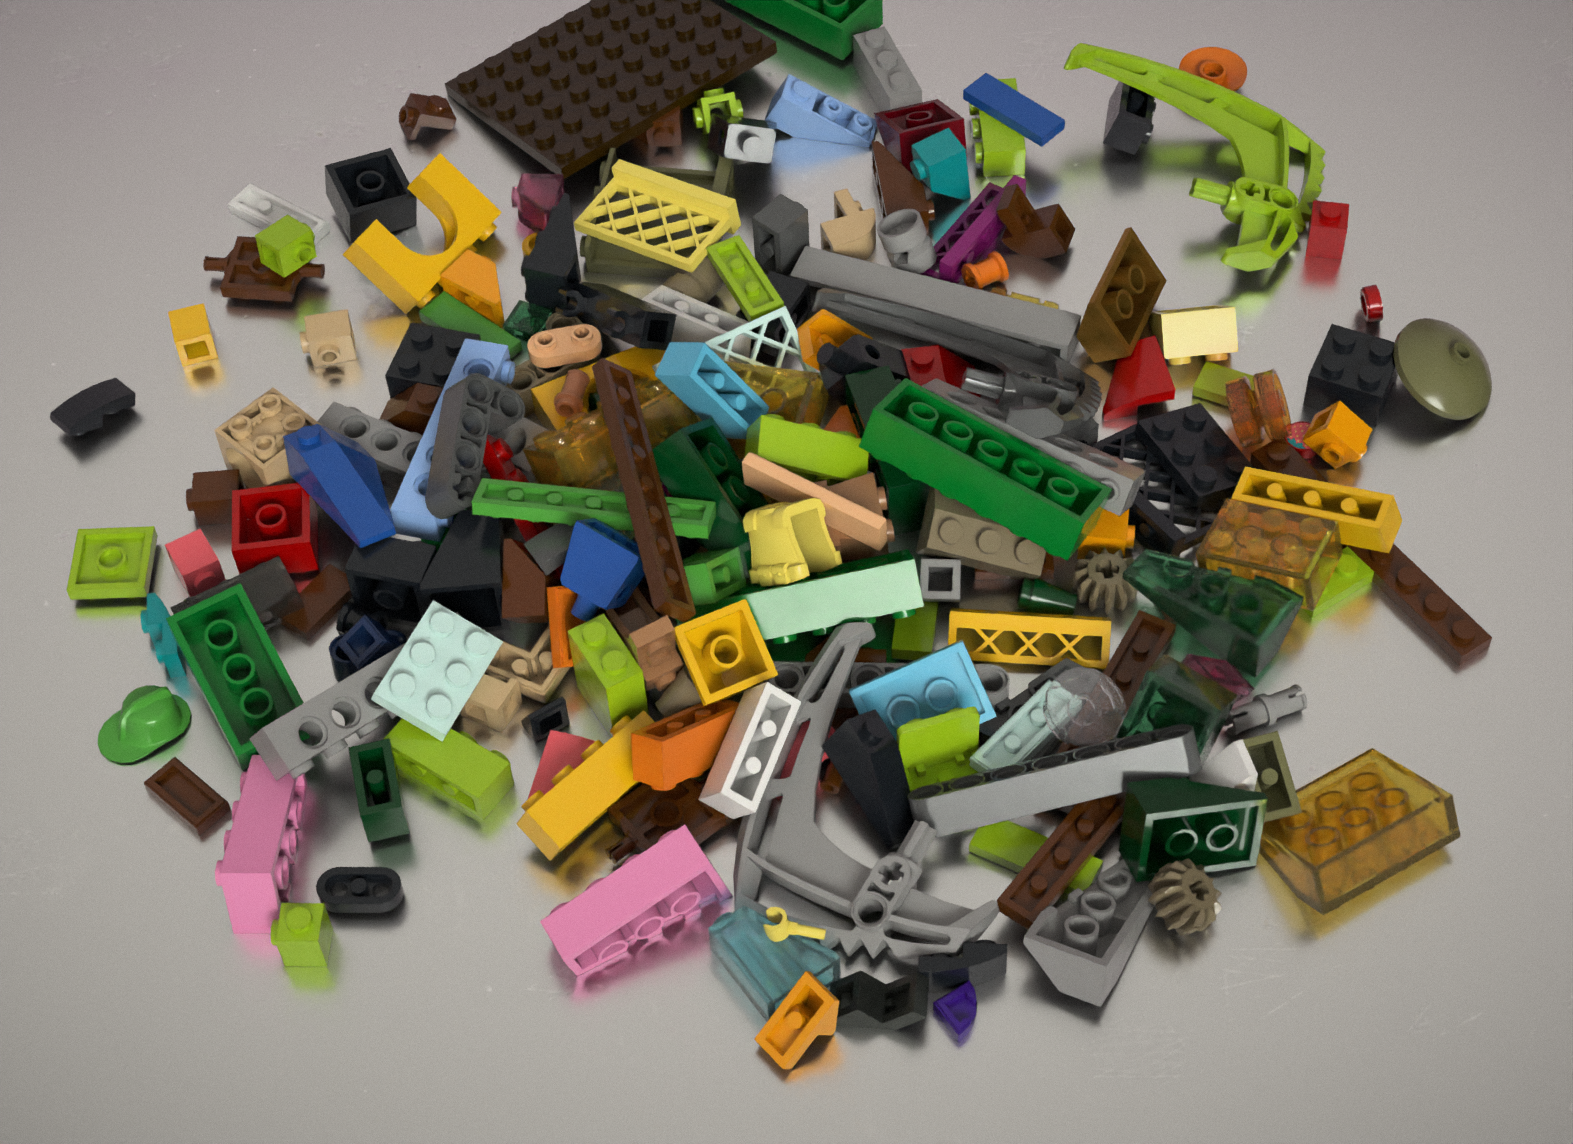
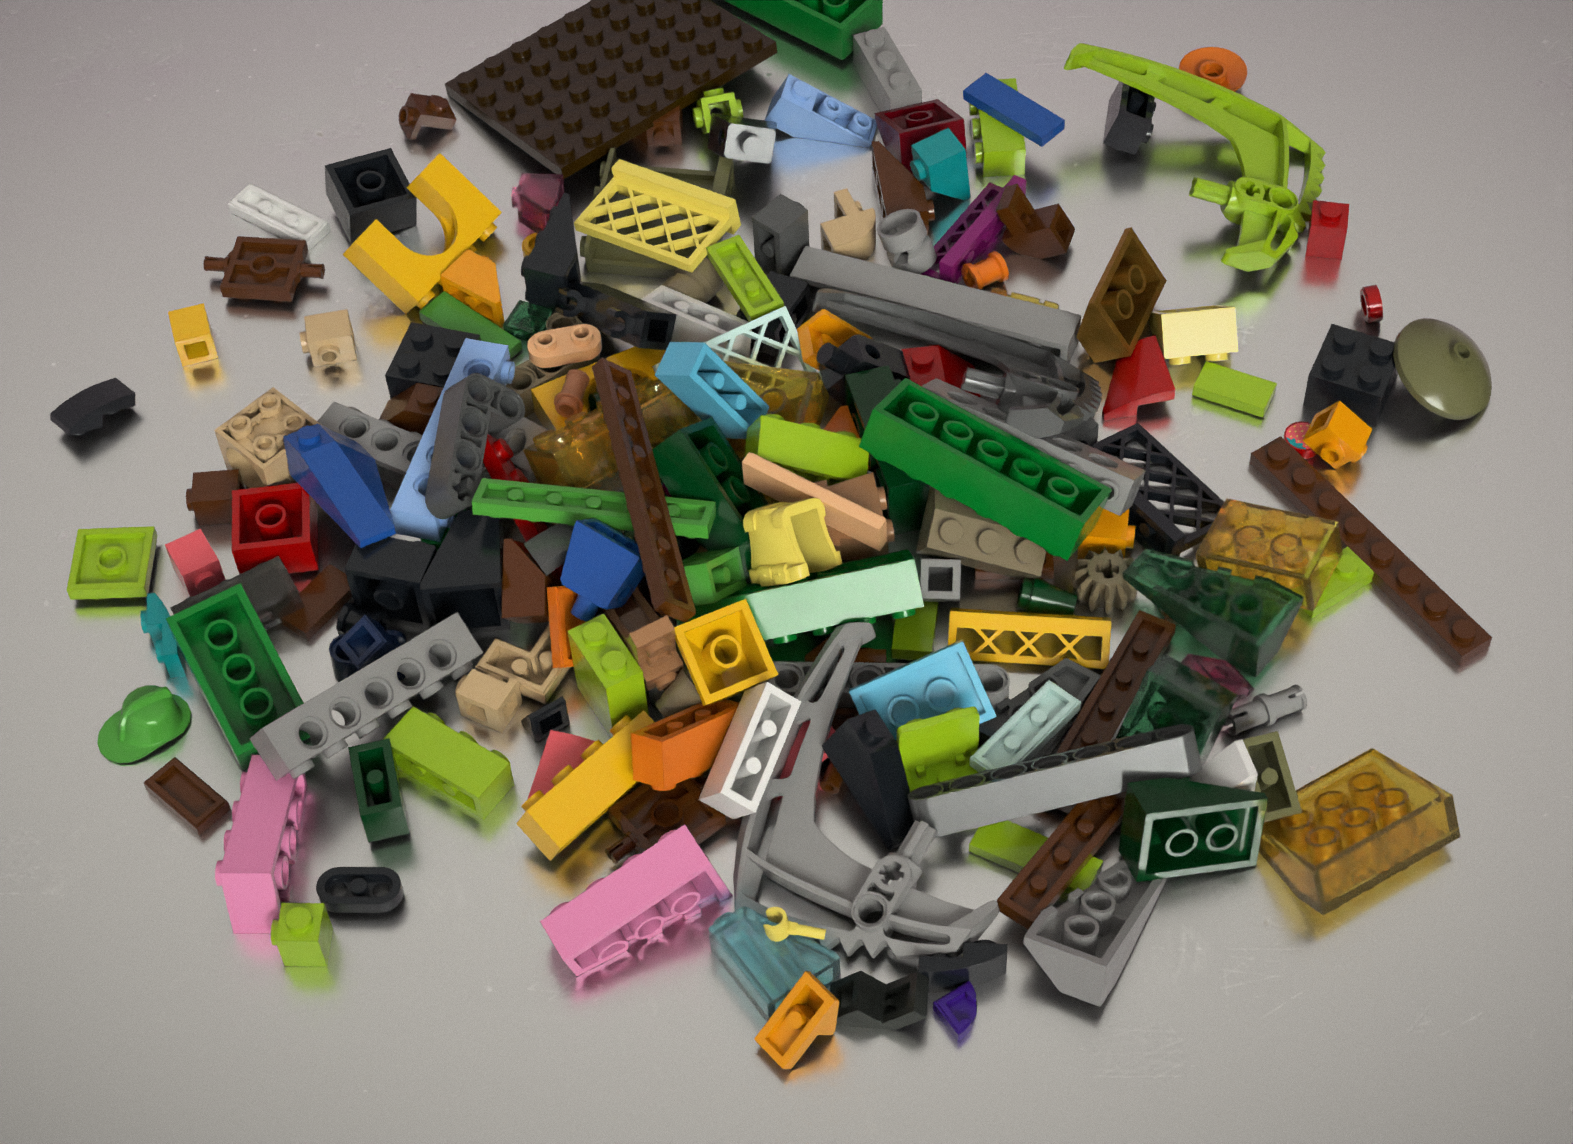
lime brick [255,214,317,278] -> none
light aqua plate [371,600,503,742] -> none
clear tile [1043,667,1126,748] -> none
black plate [1134,403,1254,508] -> none
dark tan gear [1148,858,1222,936] -> none
clear orange wheel [1226,369,1292,448] -> none
yellow brick [1231,466,1402,553] -> none

